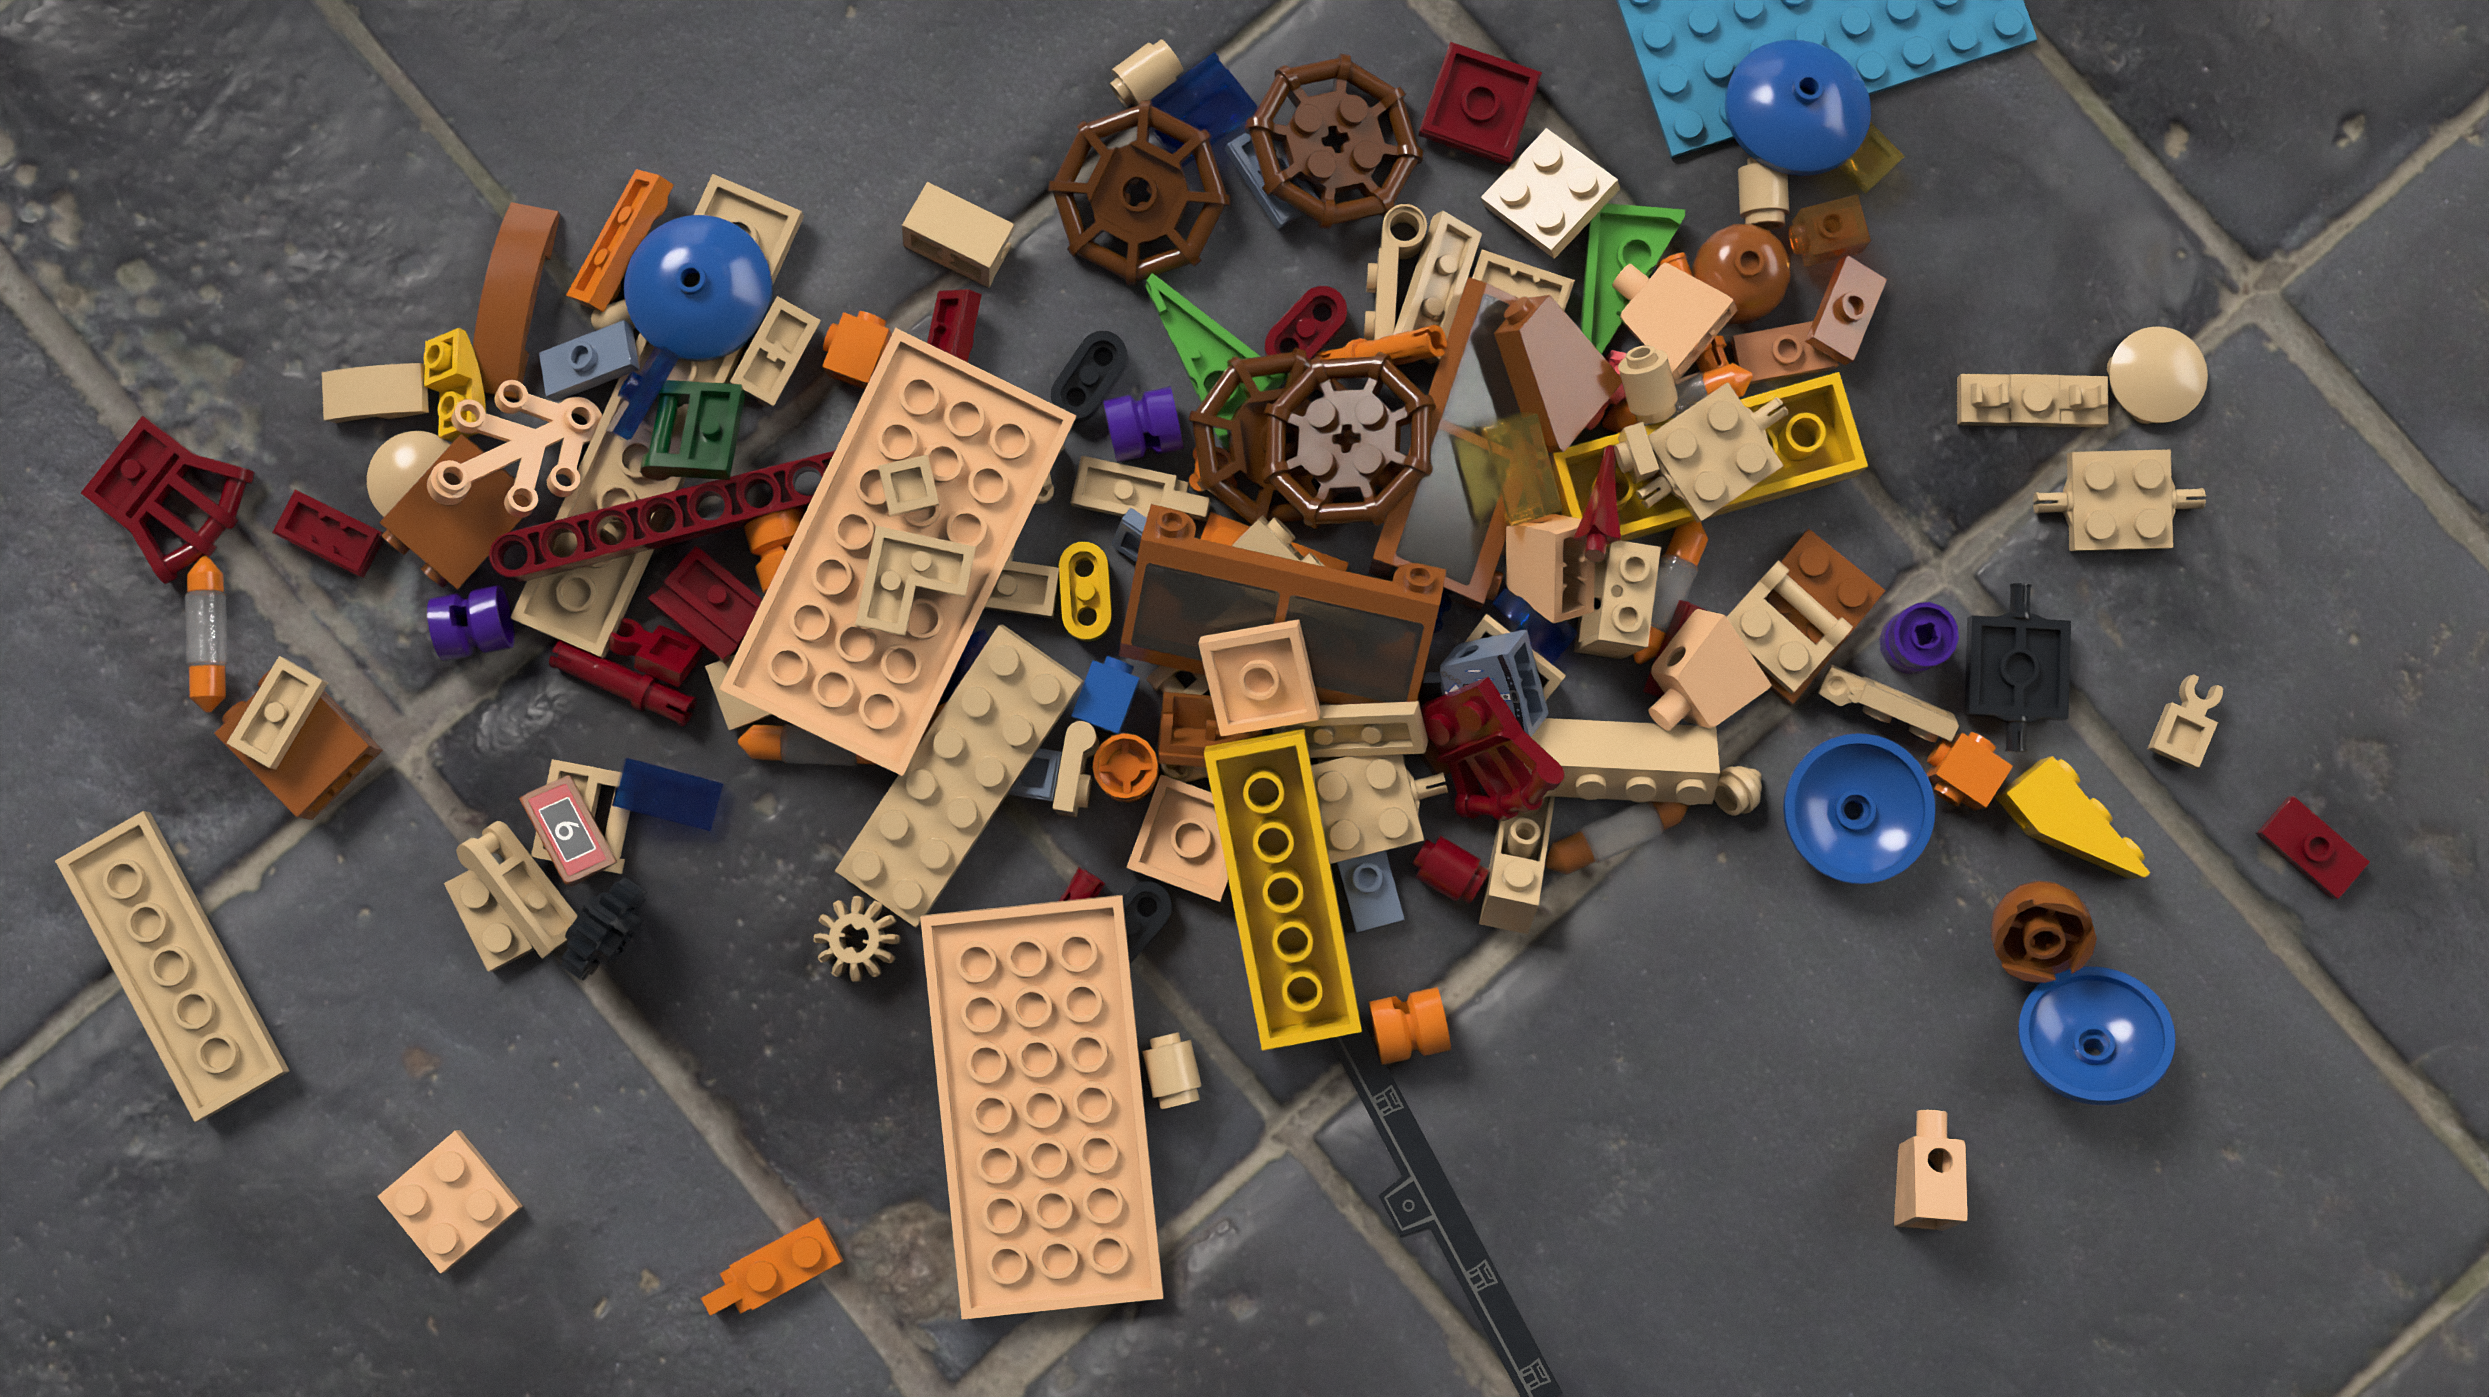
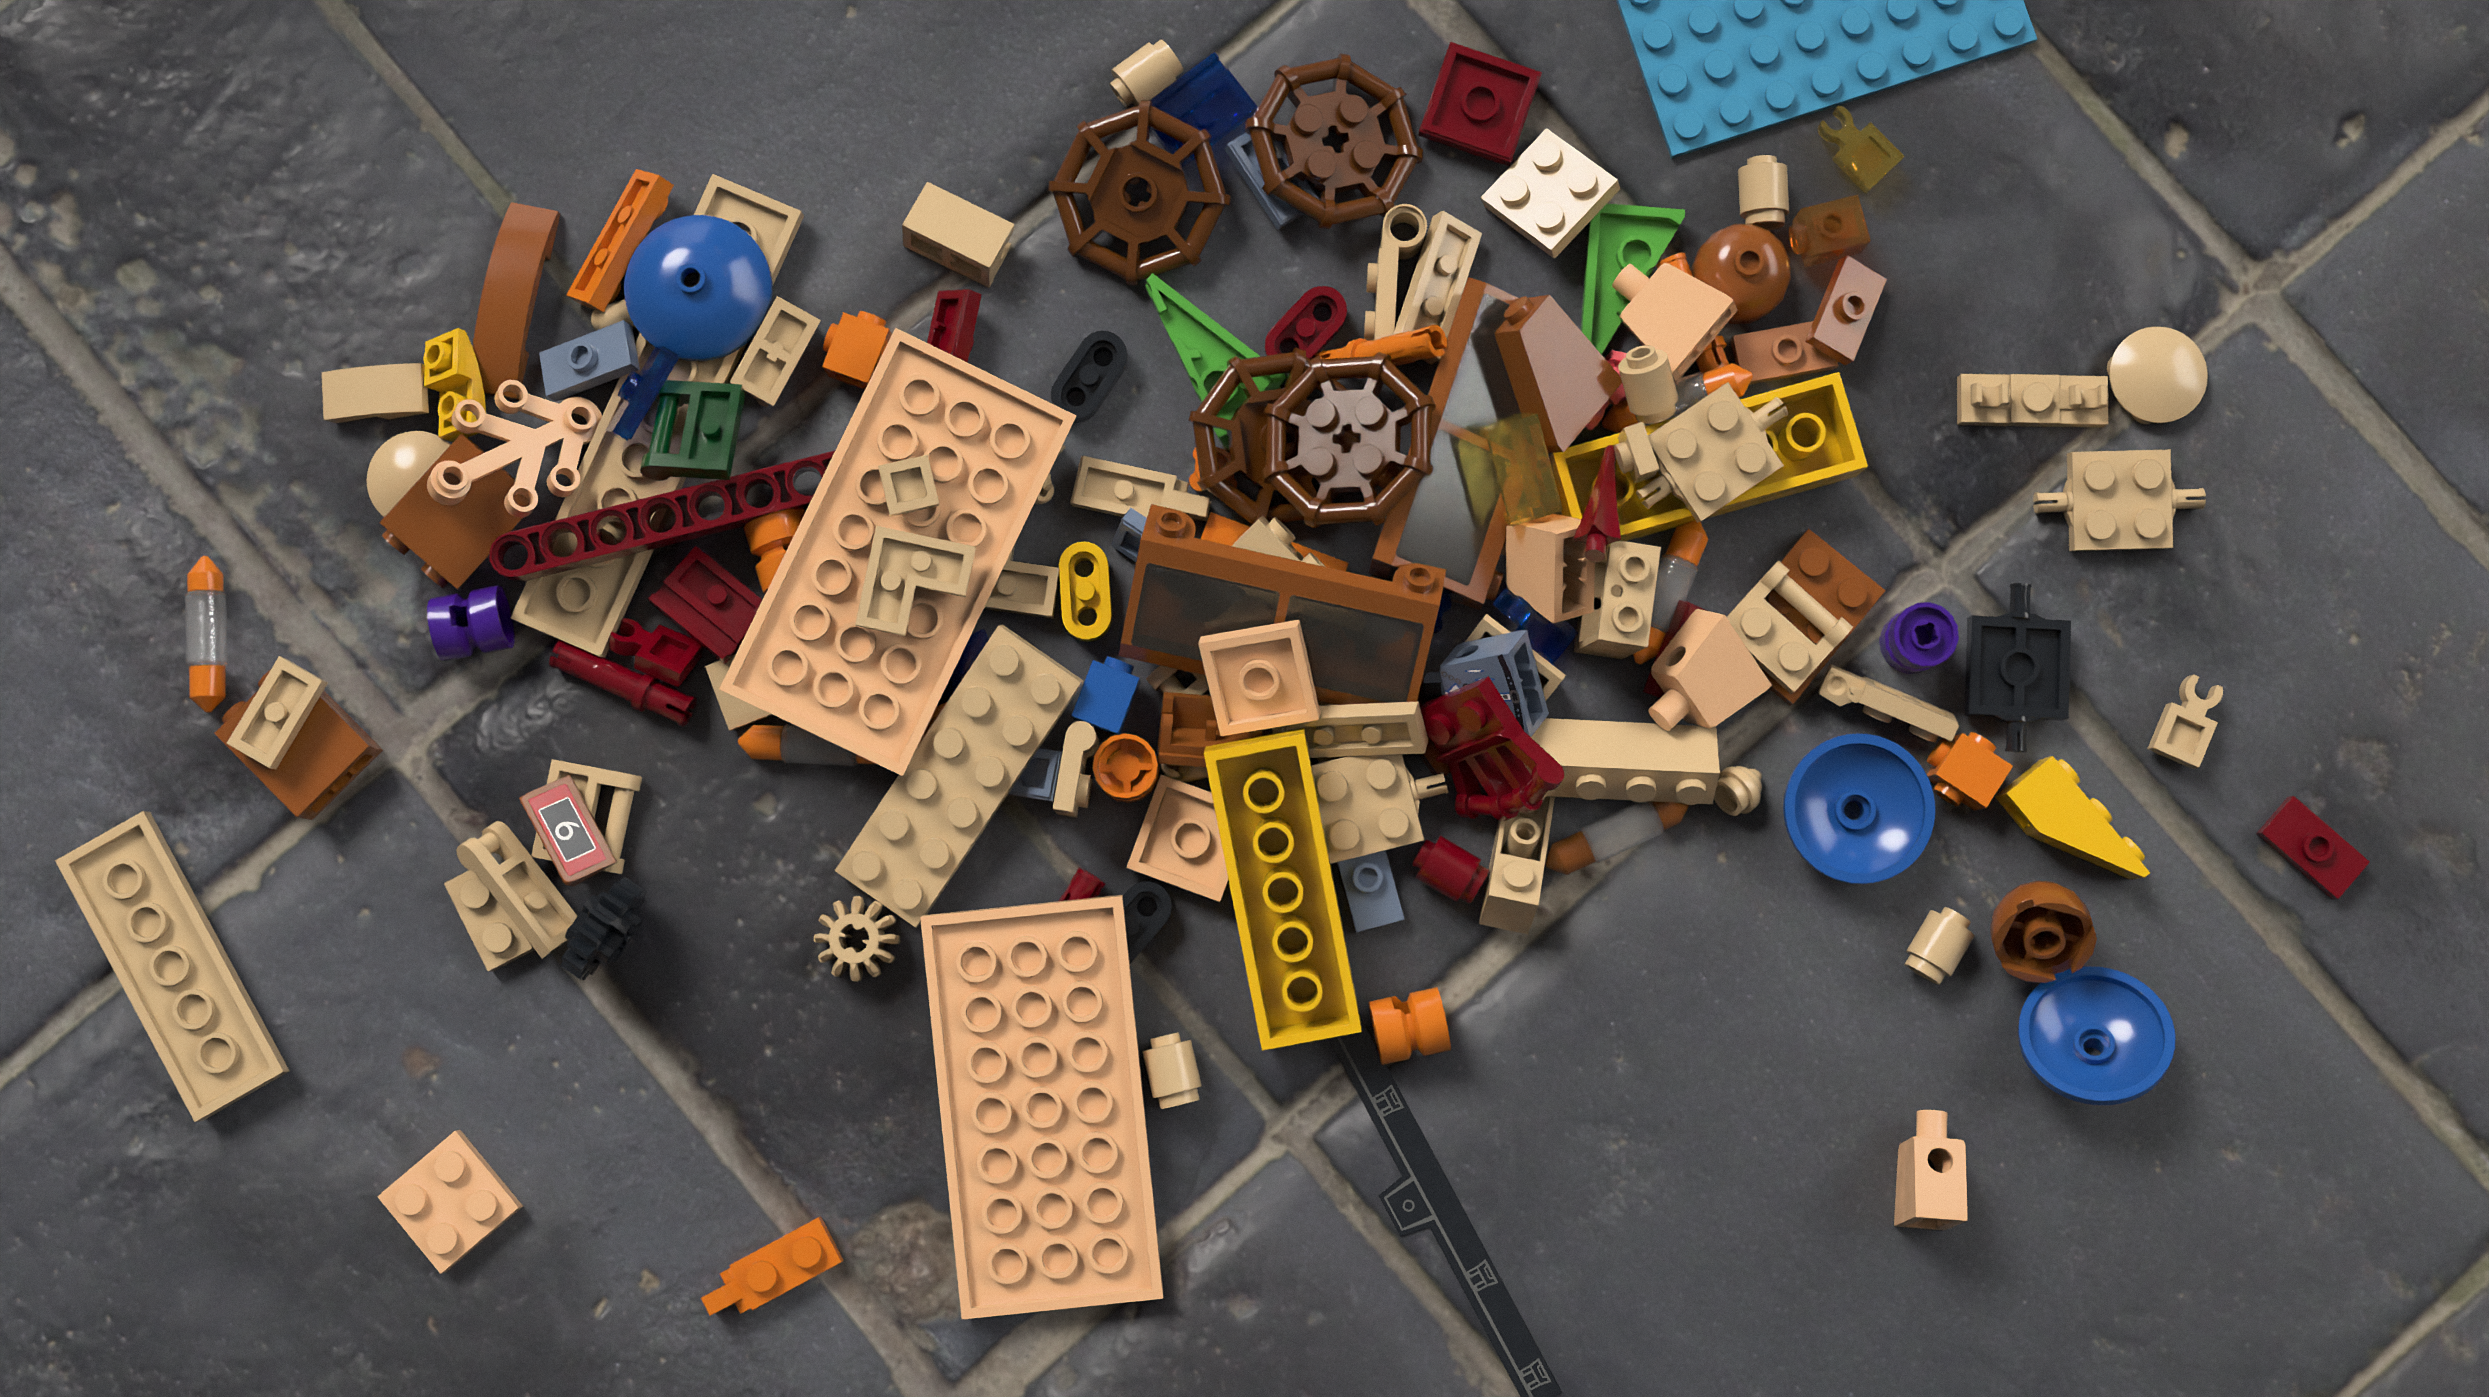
dark red plate [81,416,255,584] -> none
dark red plate [272,489,384,578] -> none
clear blue plate [612,758,724,831] -> none
dark purple wheel [1103,386,1184,463] -> none
tan plate [1472,250,1575,312] -> none
blue dish [1725,40,1871,176] -> none
none -> tan brick [1904,907,1975,985]

